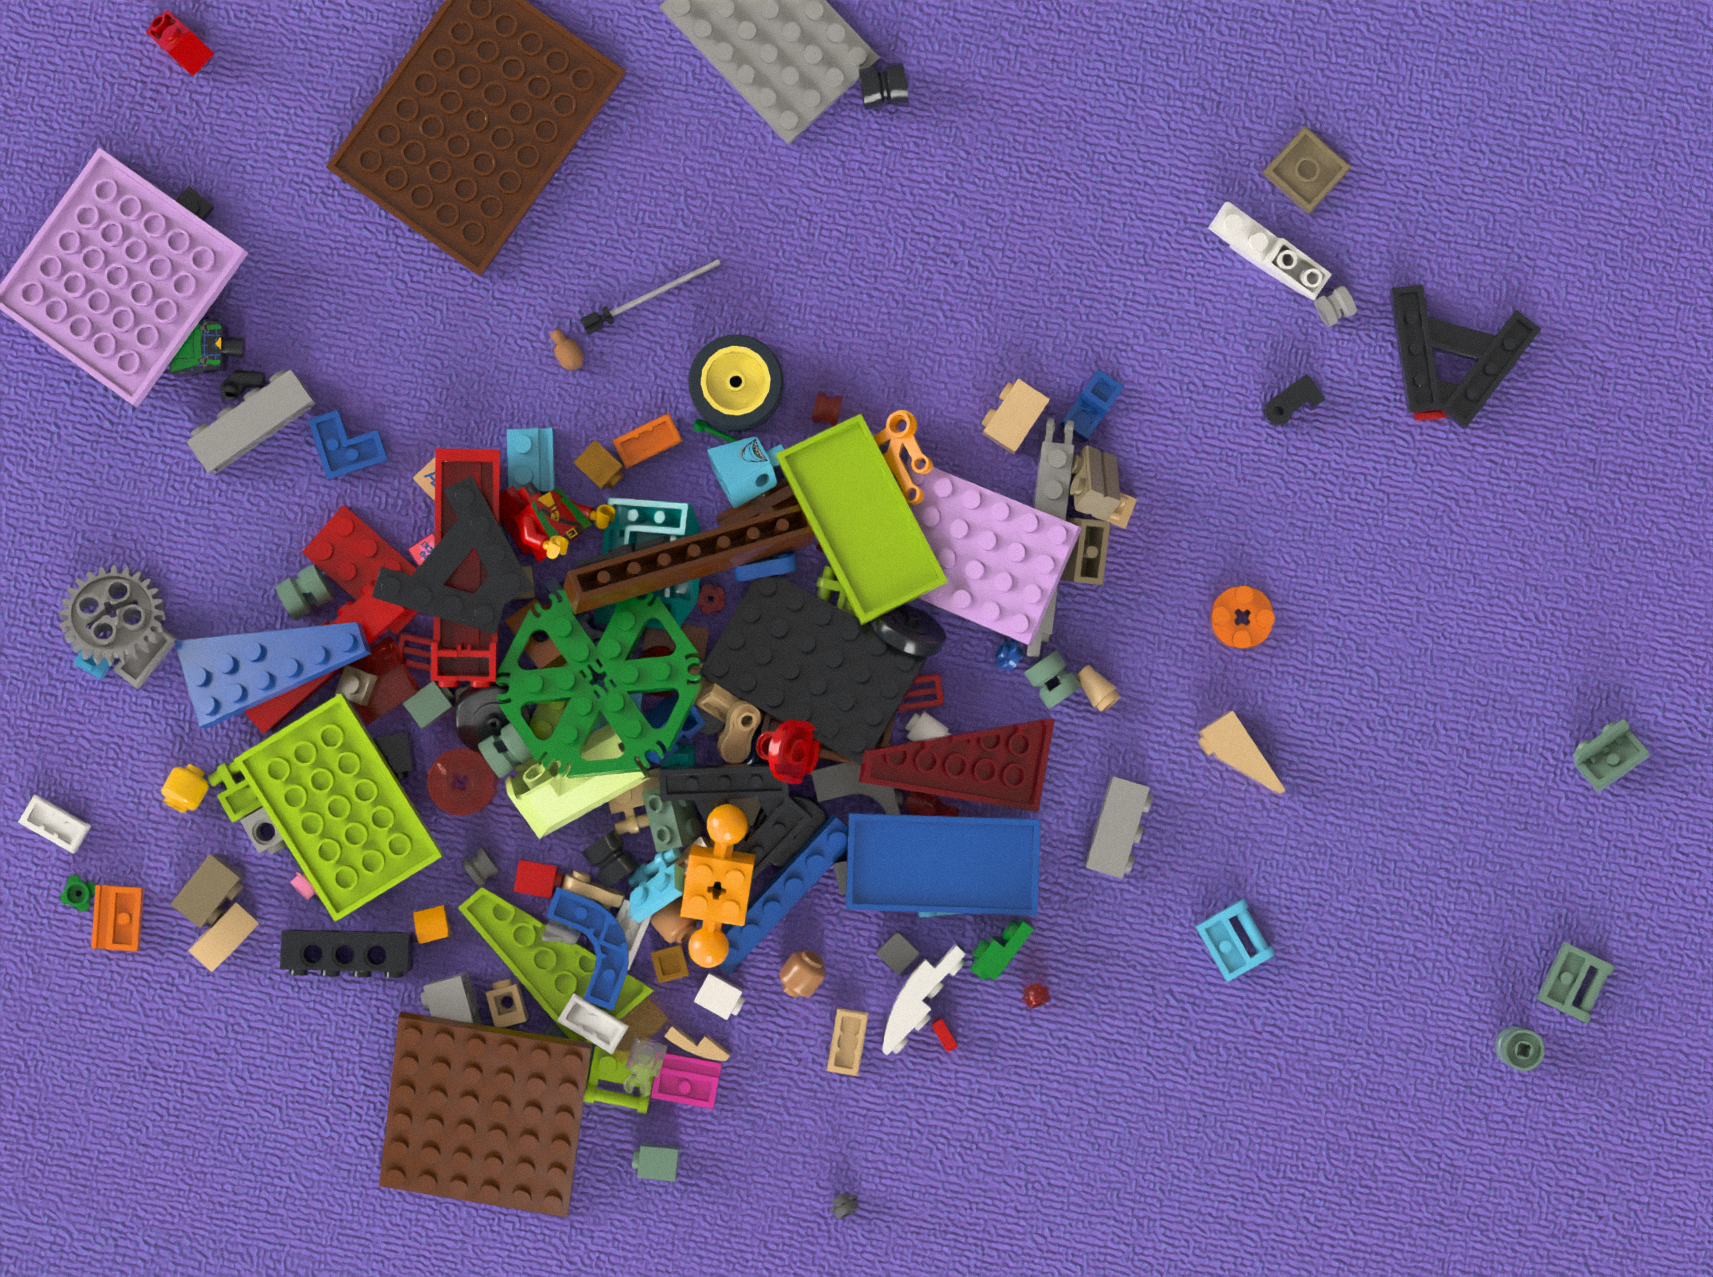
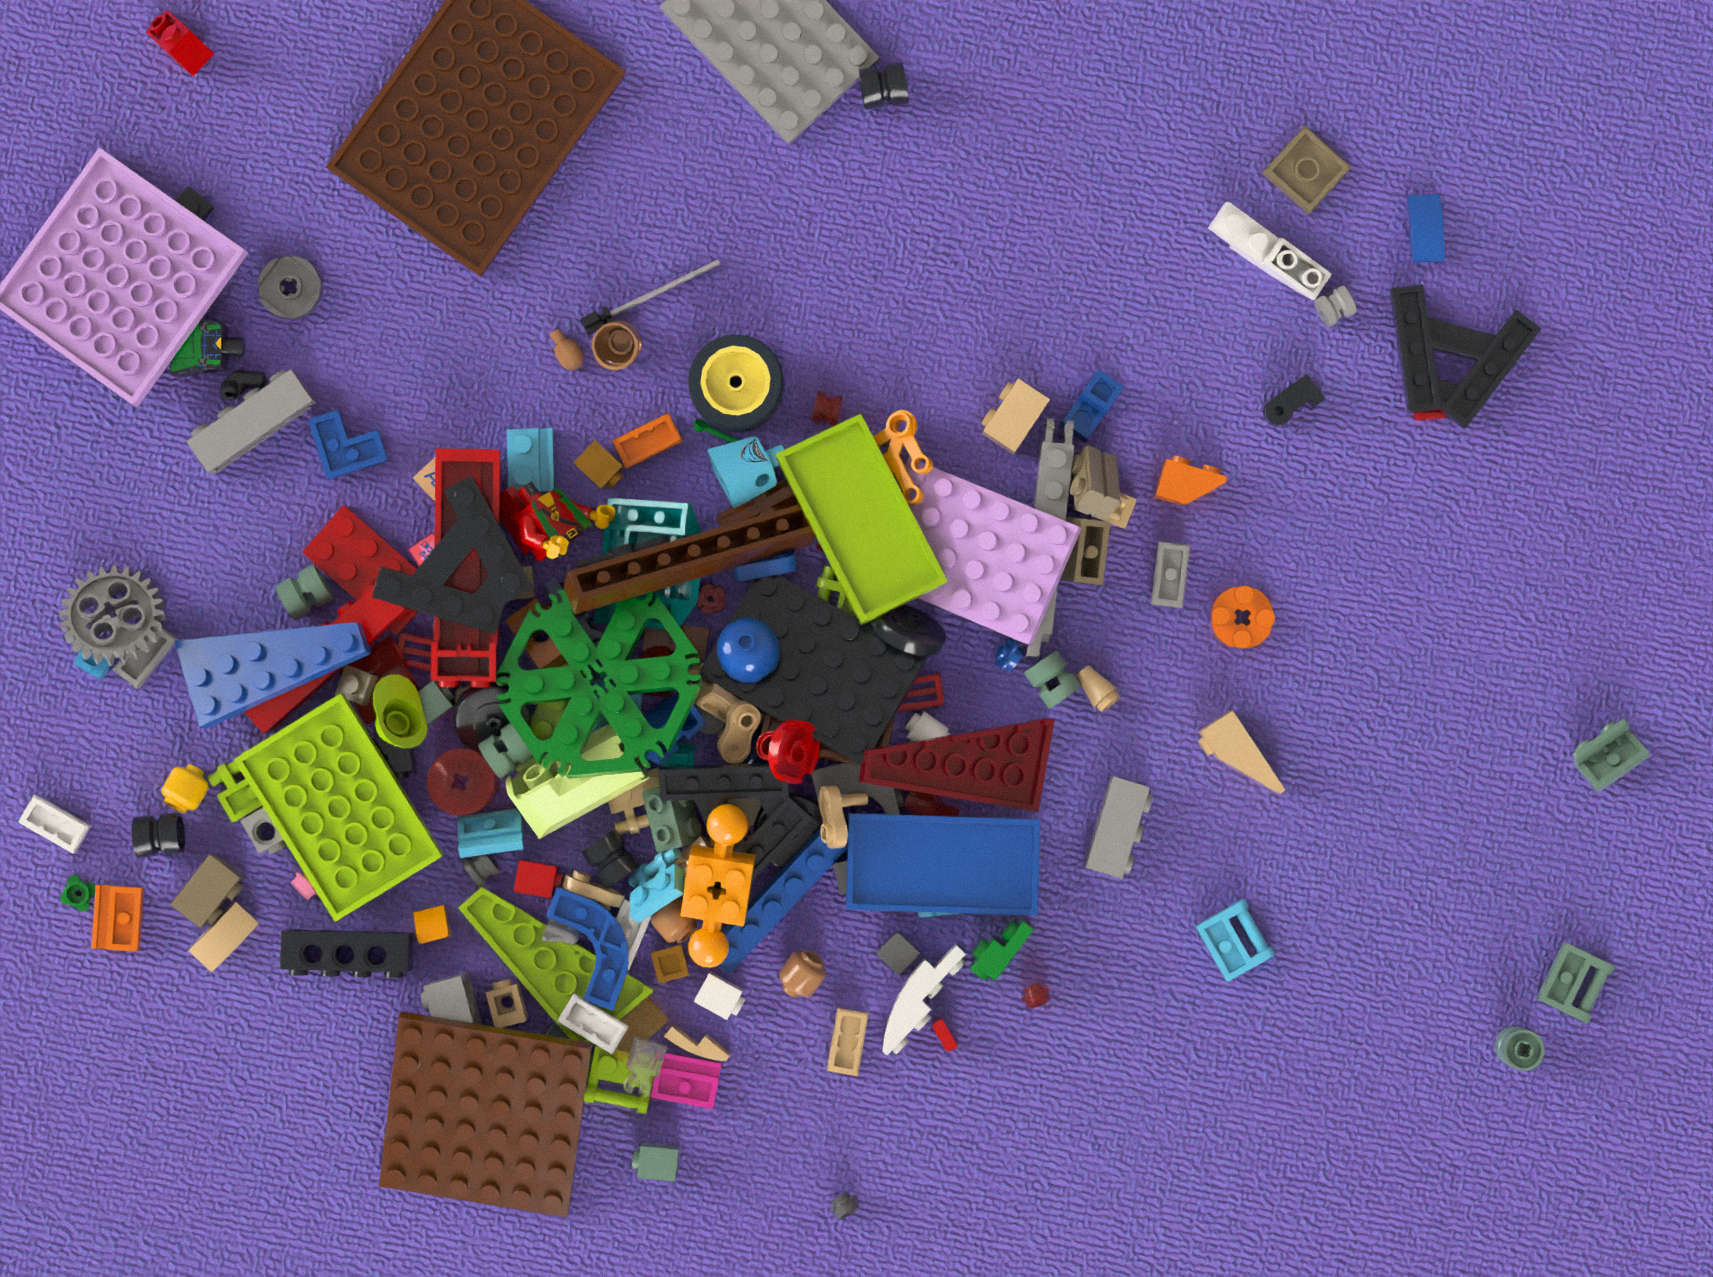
none -> black wheel [132,813,185,858]
none -> flat silver plate [258,256,323,320]
none -> lime piece [373,674,428,748]
none -> medium azure plate [458,808,524,858]
none -> medium nougat helmet [592,320,642,370]
none -> blue cylinder [717,617,780,683]
none -> tan piece [818,785,868,849]
none -> light grey plate [1150,541,1190,608]
none -> orange slope [1153,456,1227,506]
none -> blue slope [1407,194,1445,263]

